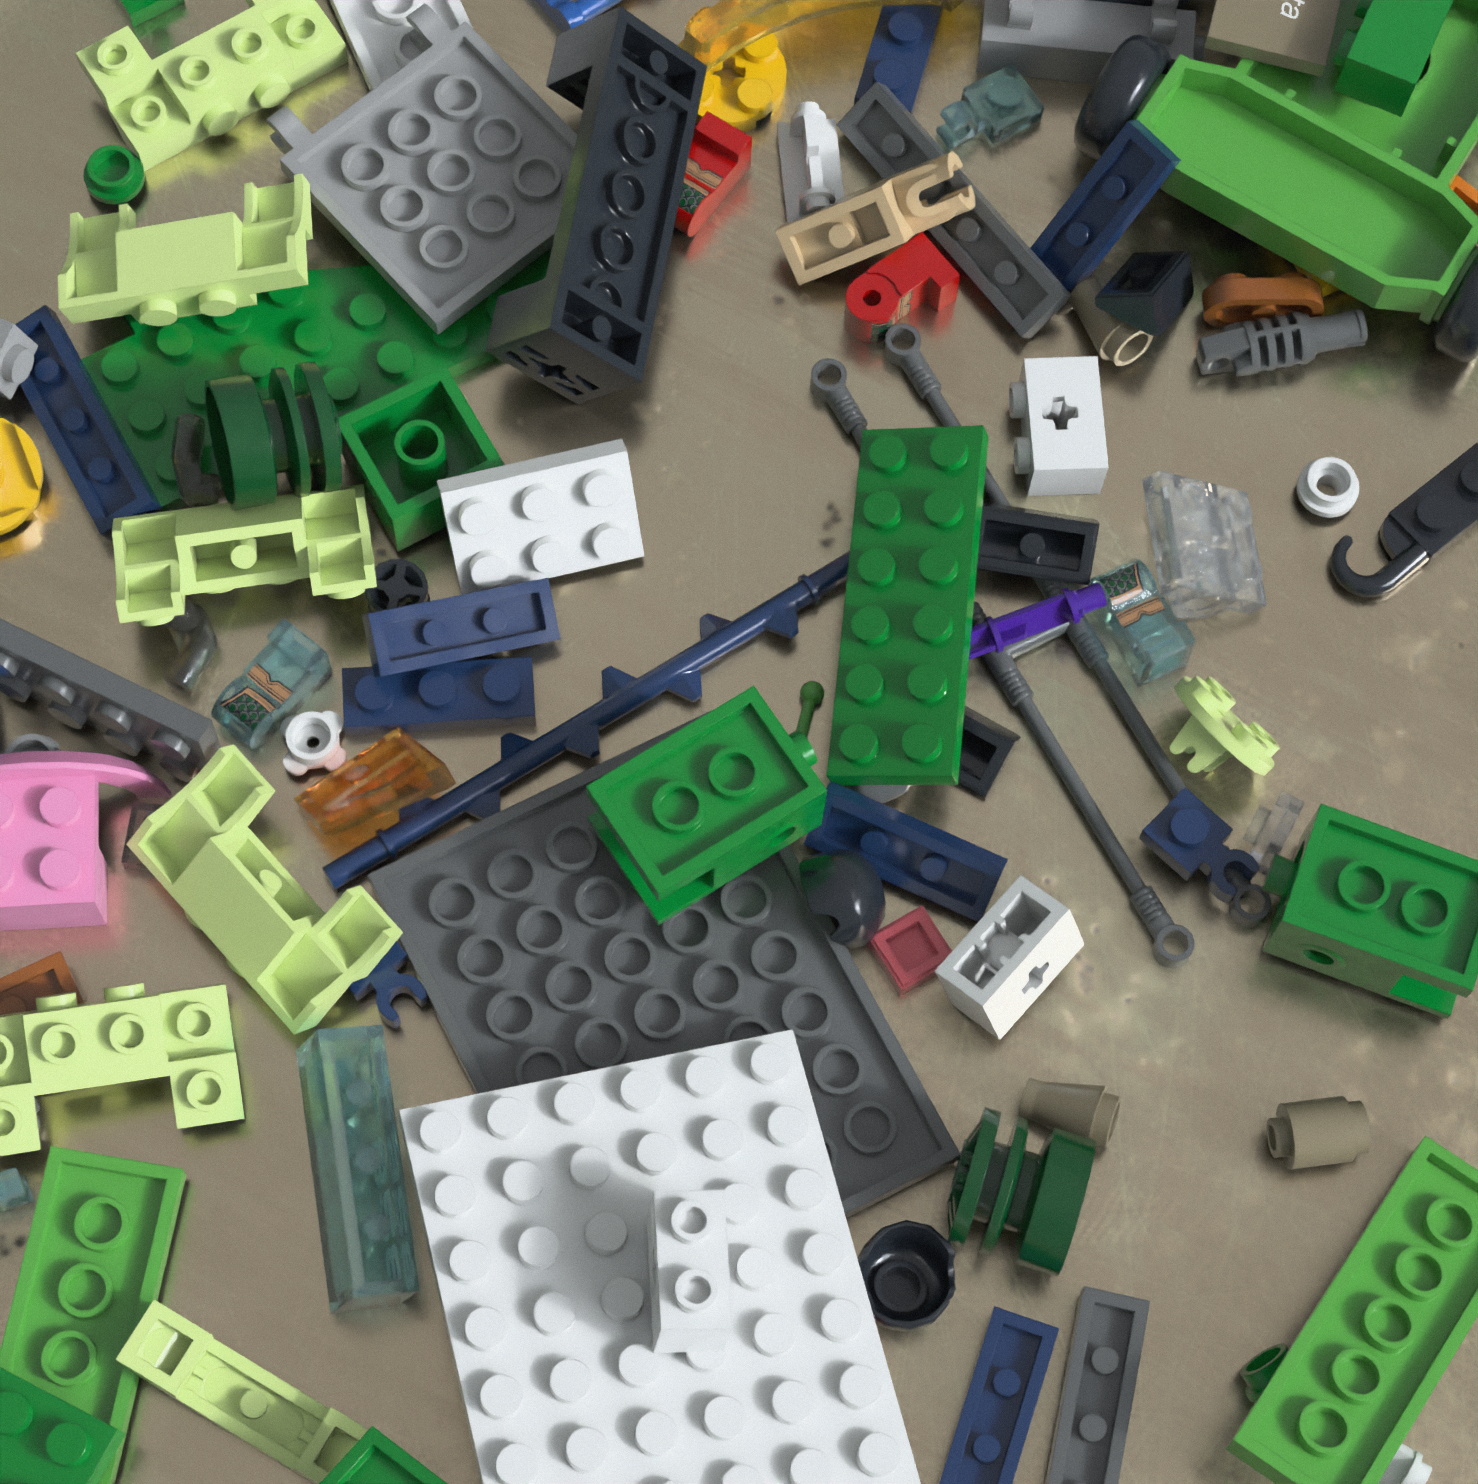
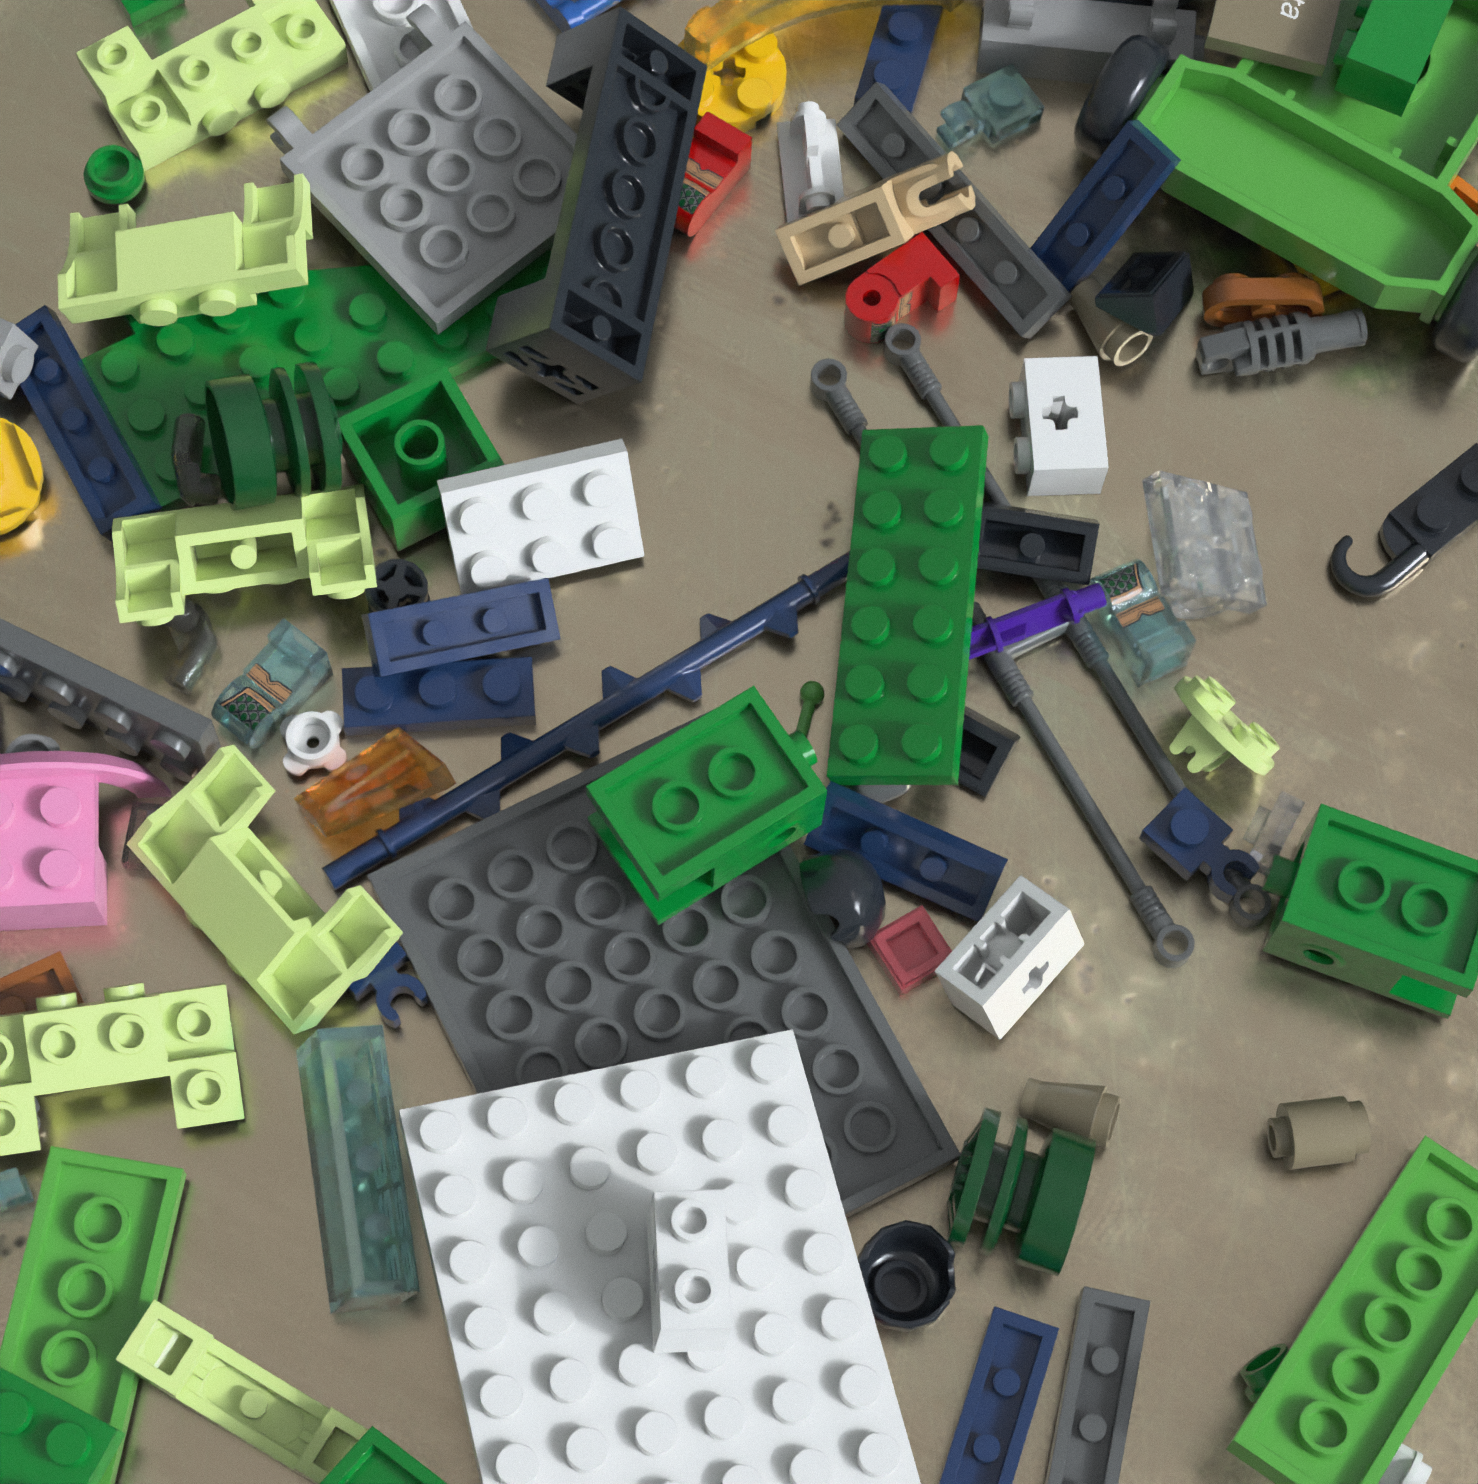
white plate [1297,457,1359,518] -> none

